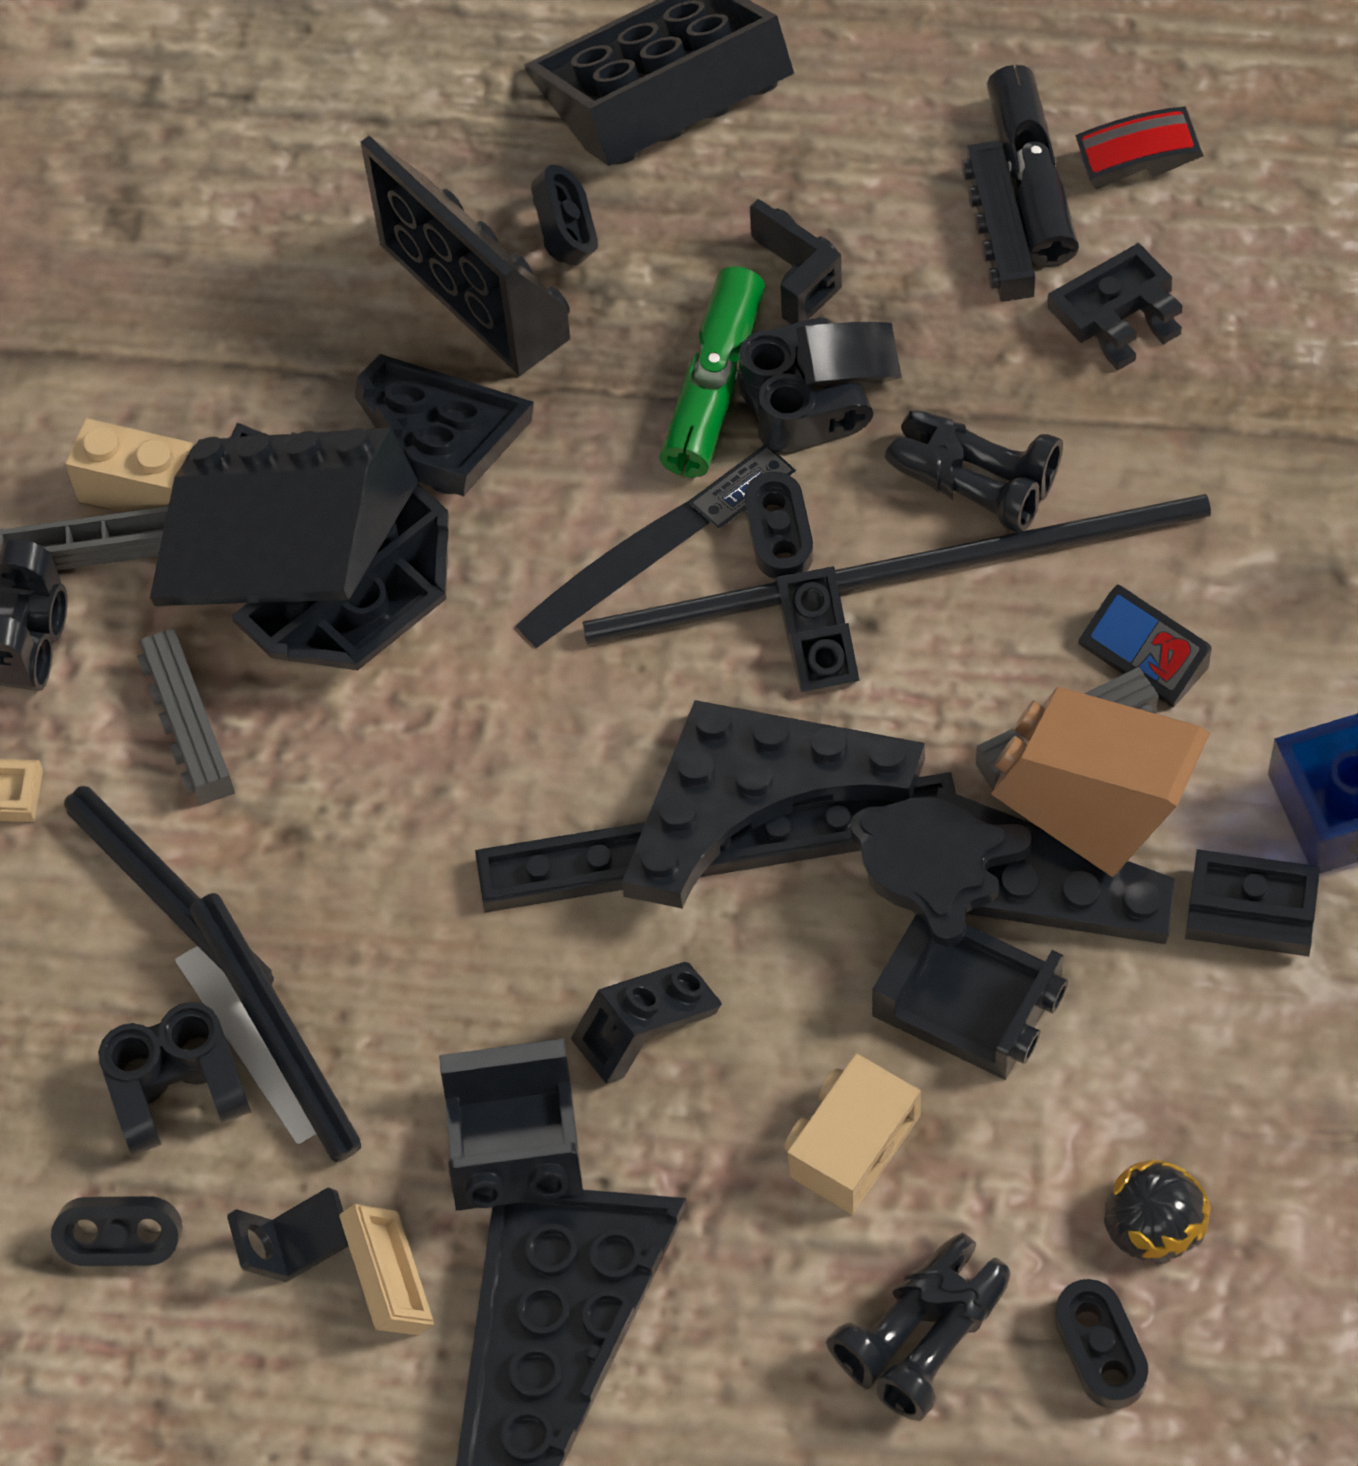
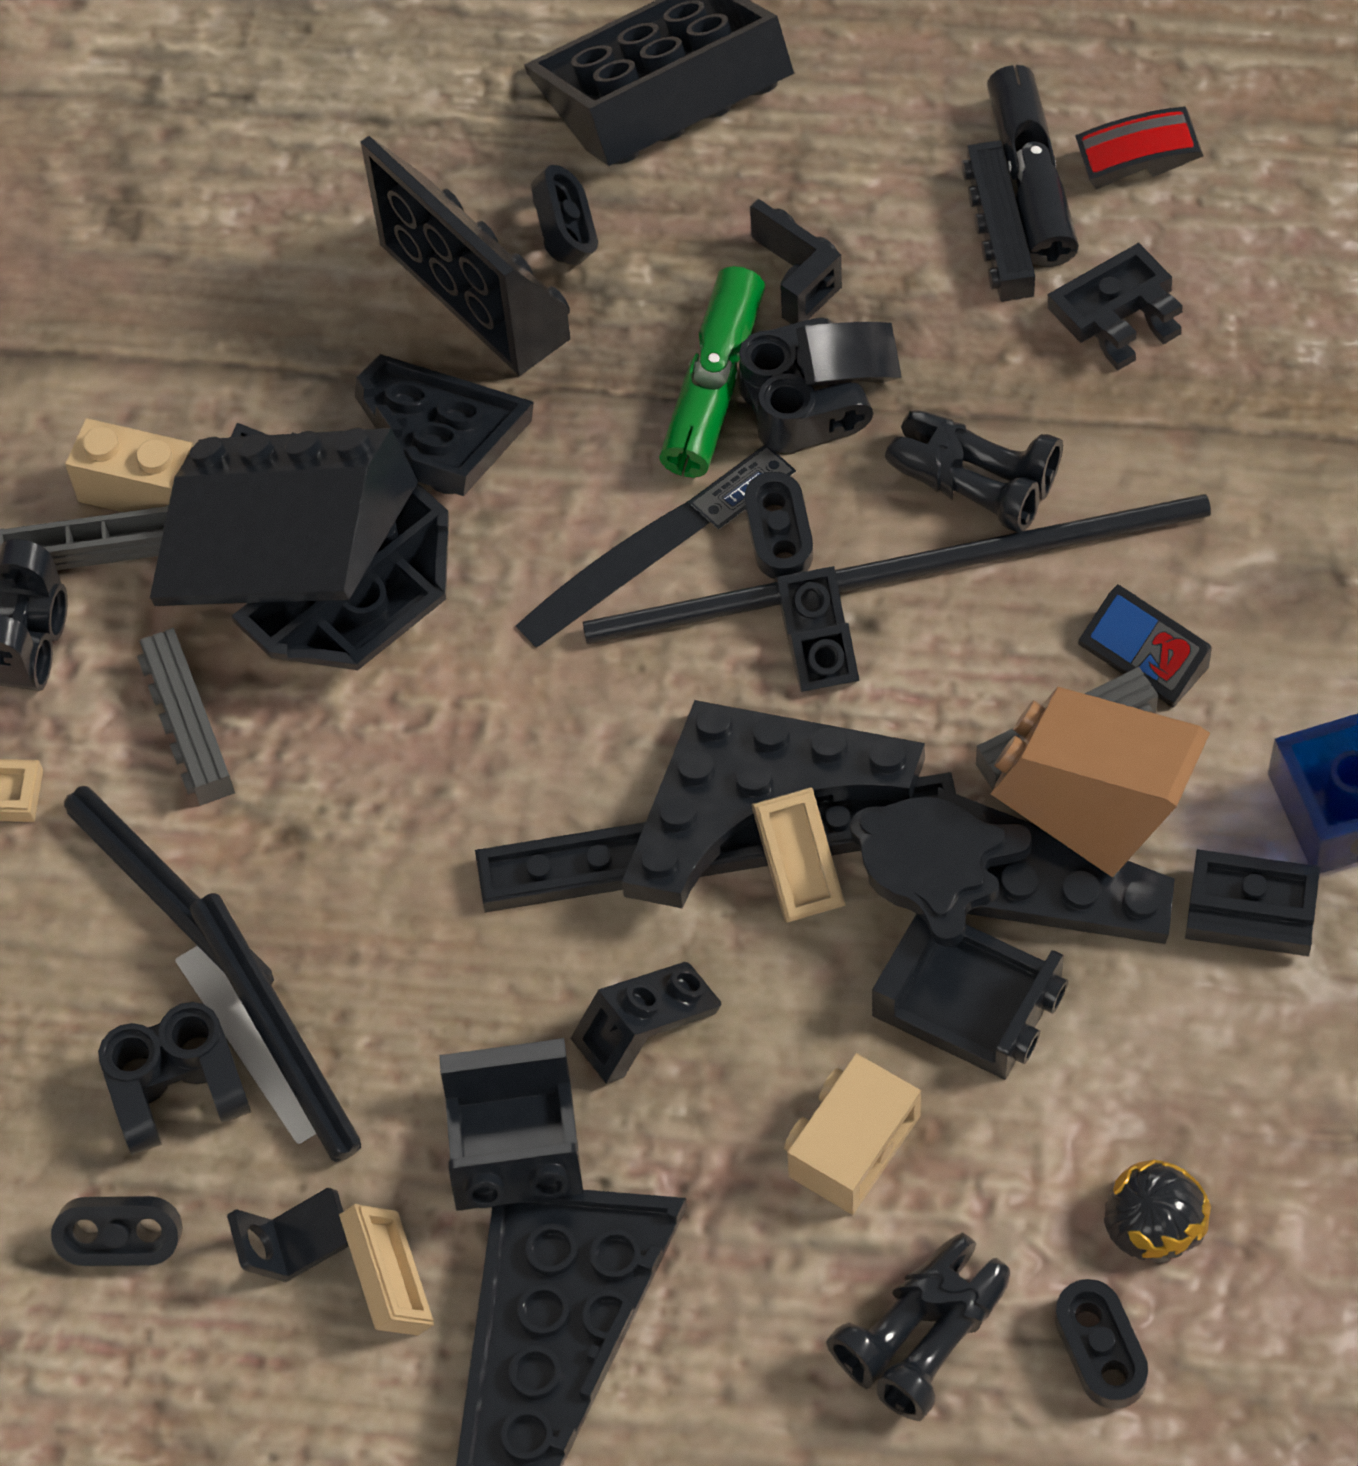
none -> tan tile [751,787,846,923]

